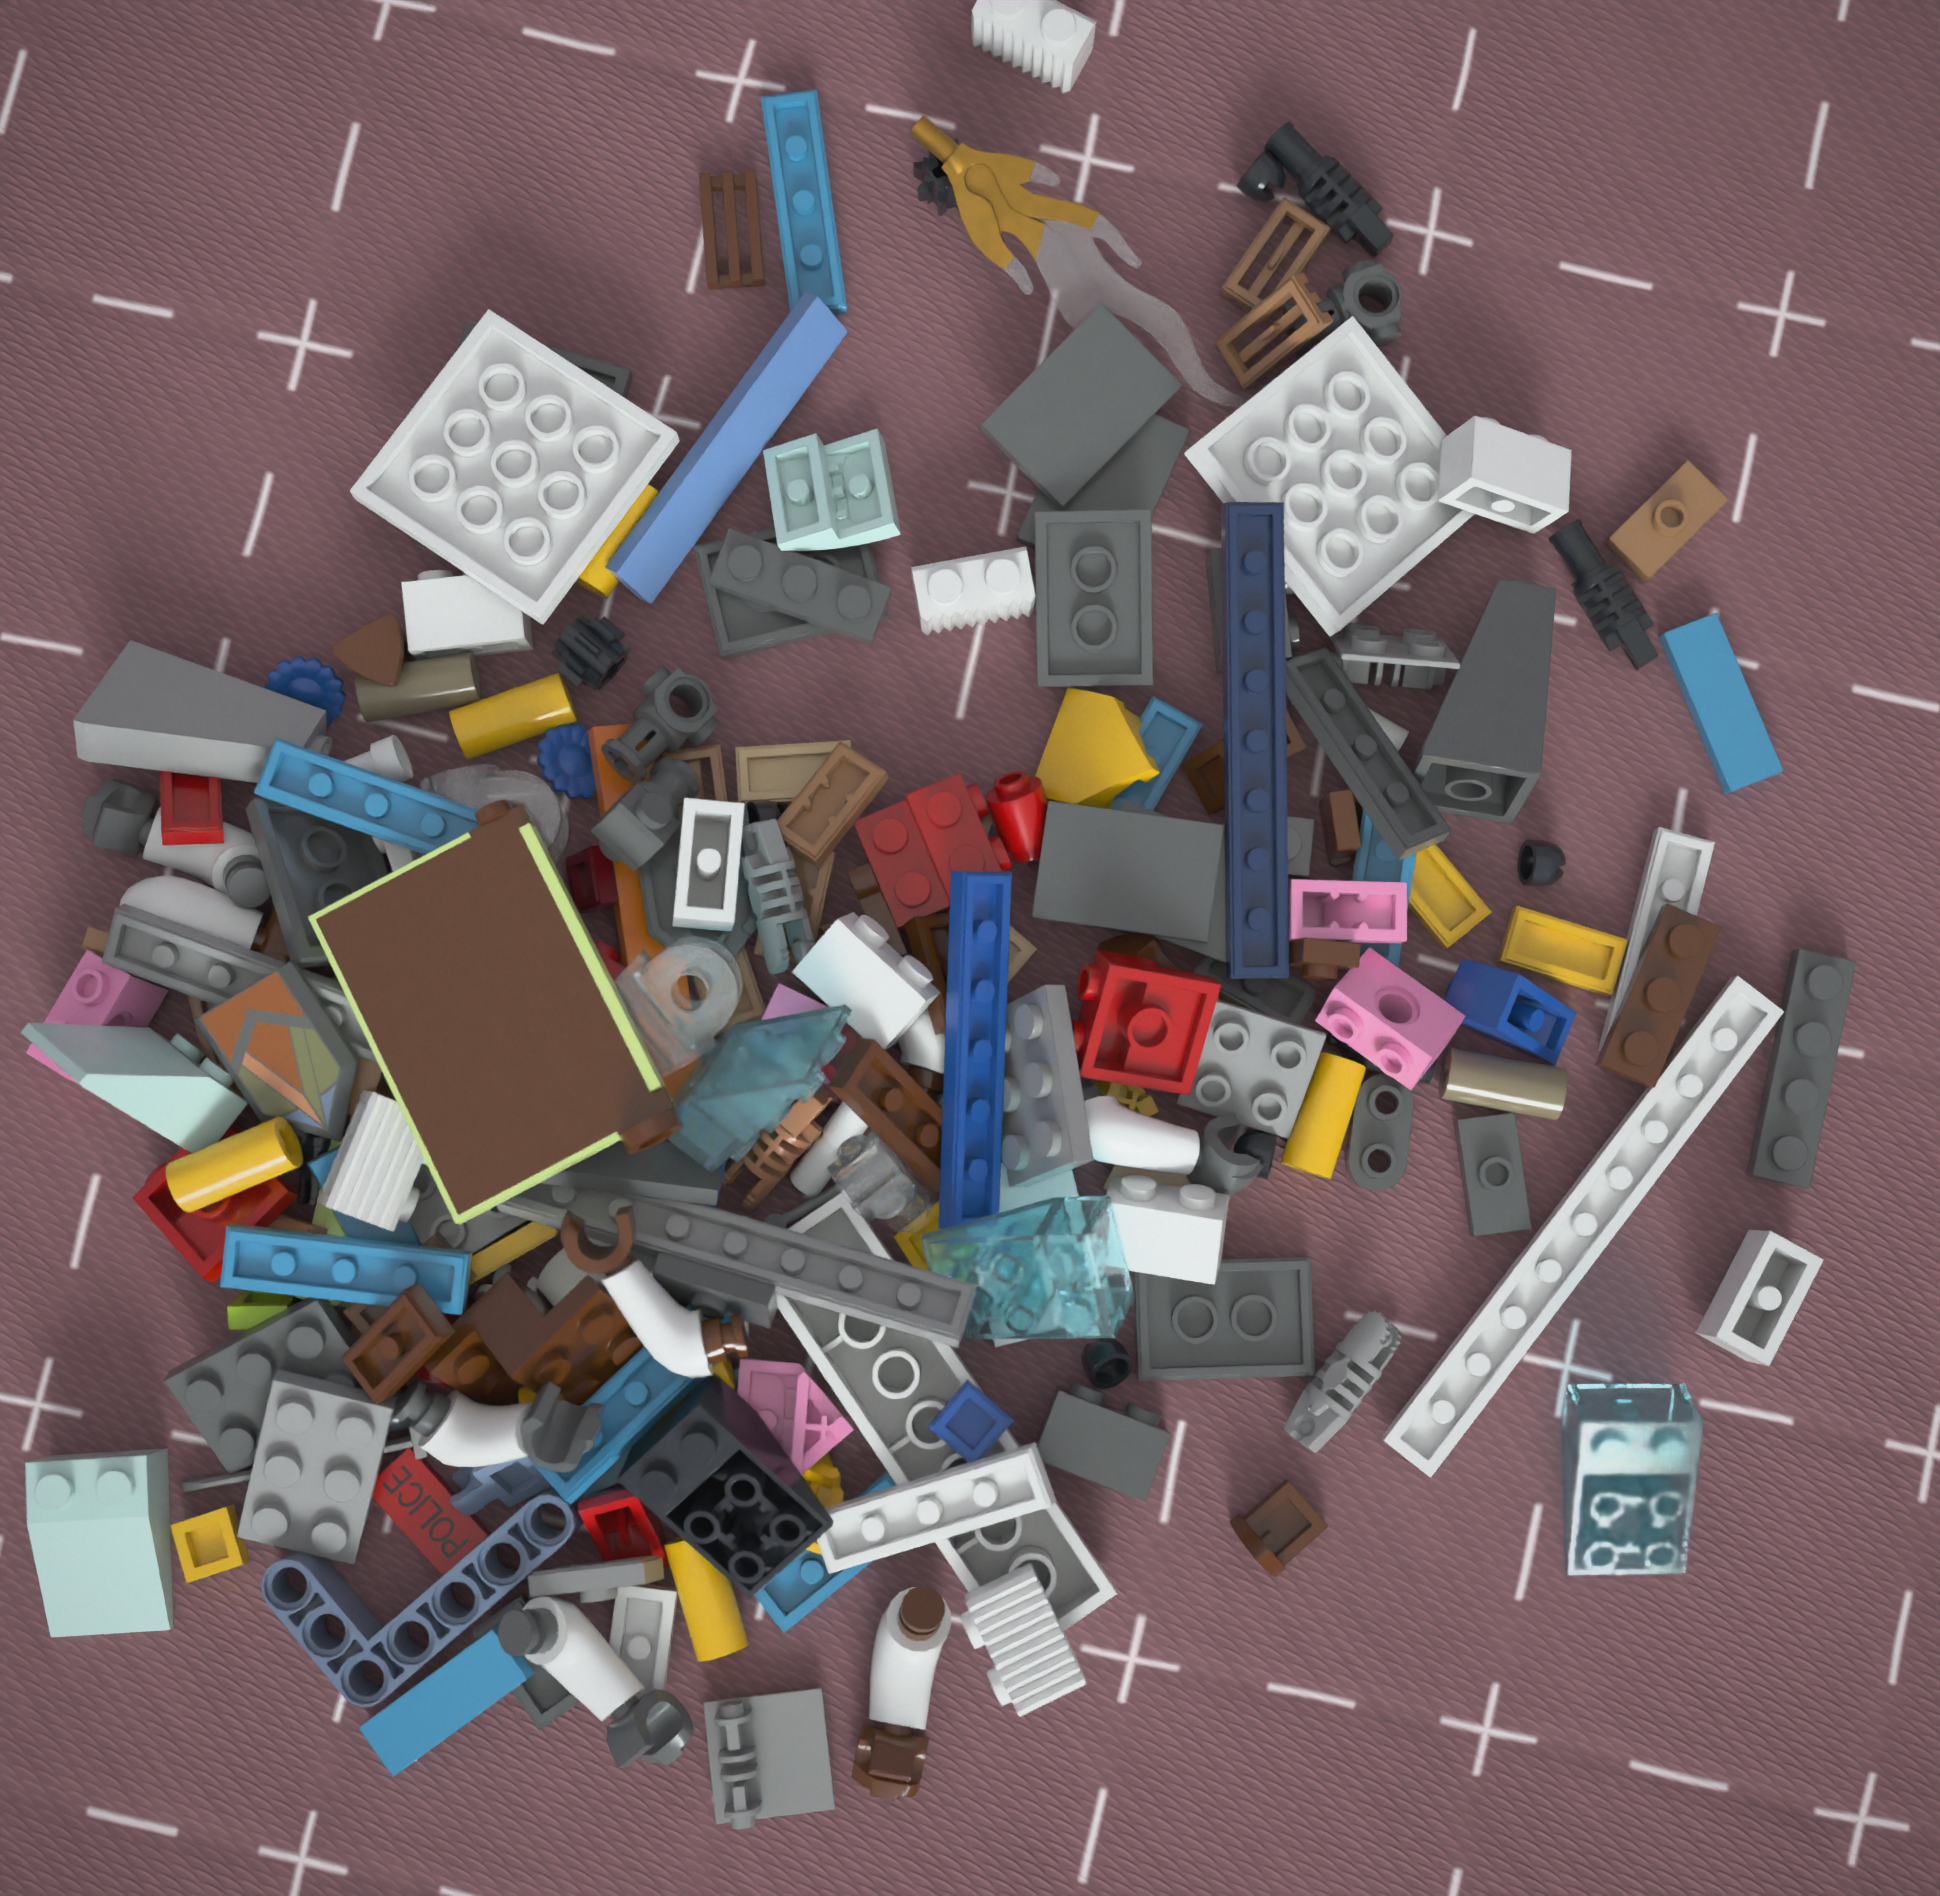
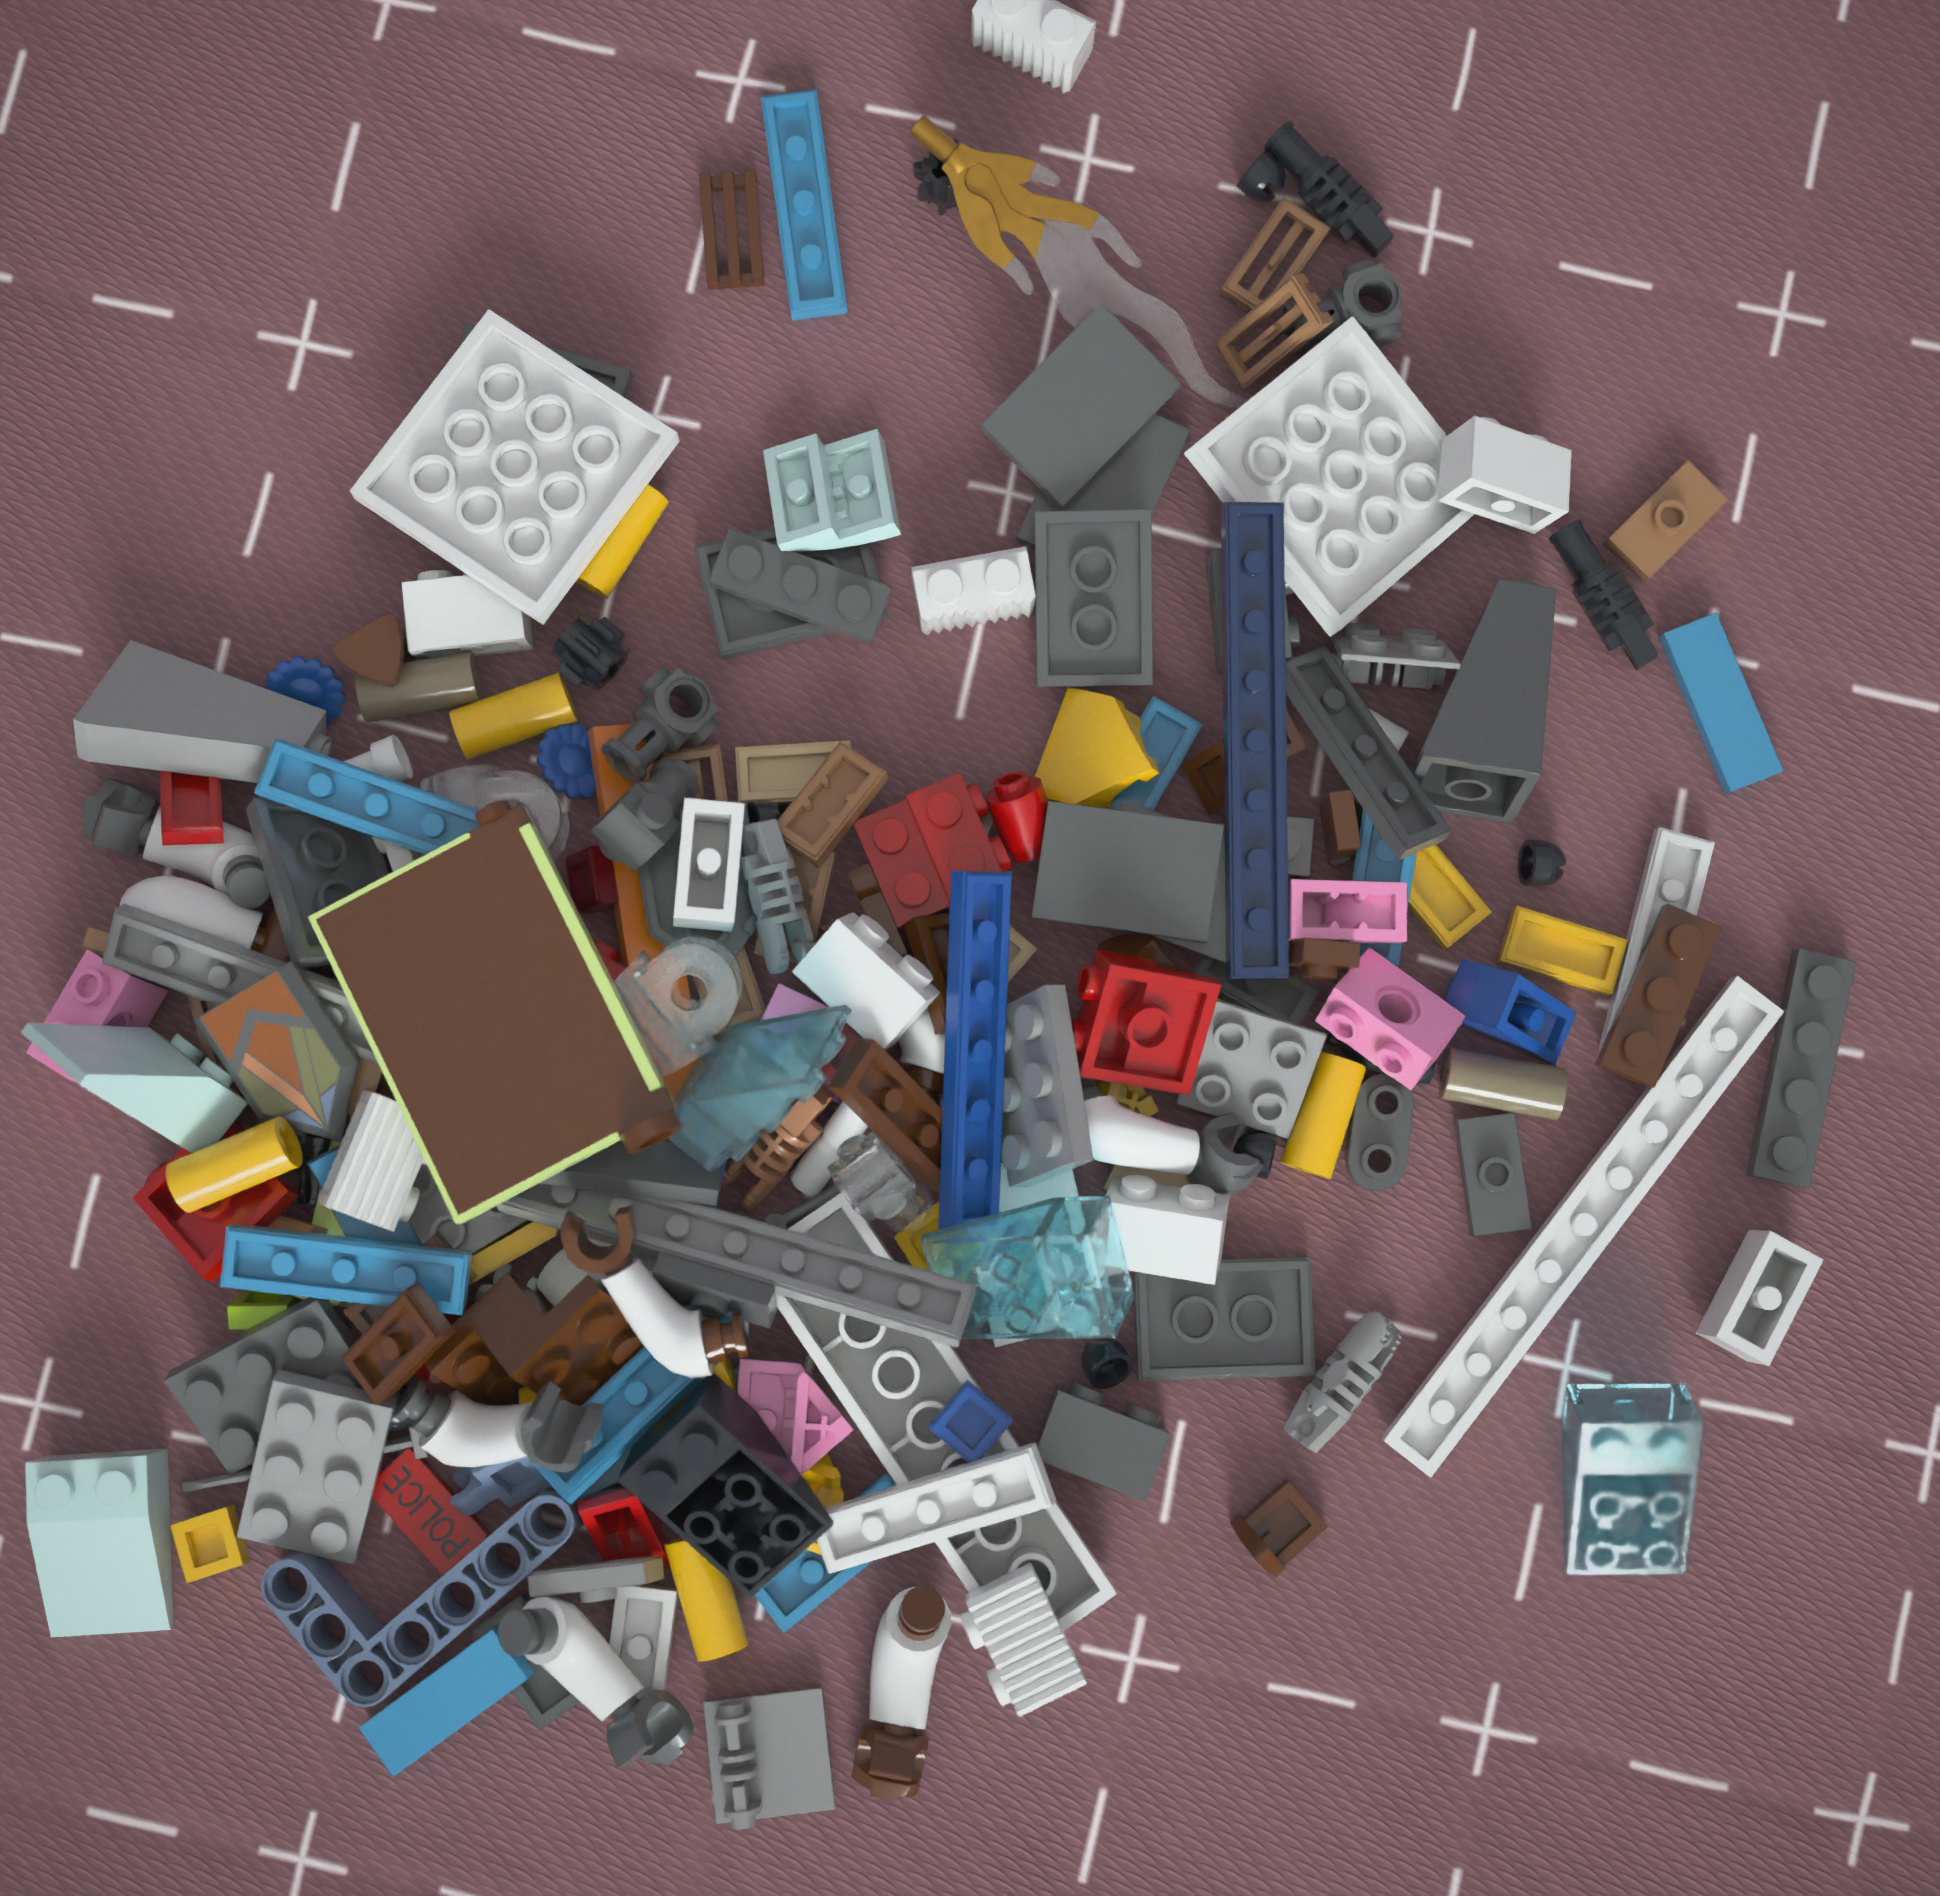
medium blue tile [605,292,848,604] -> none

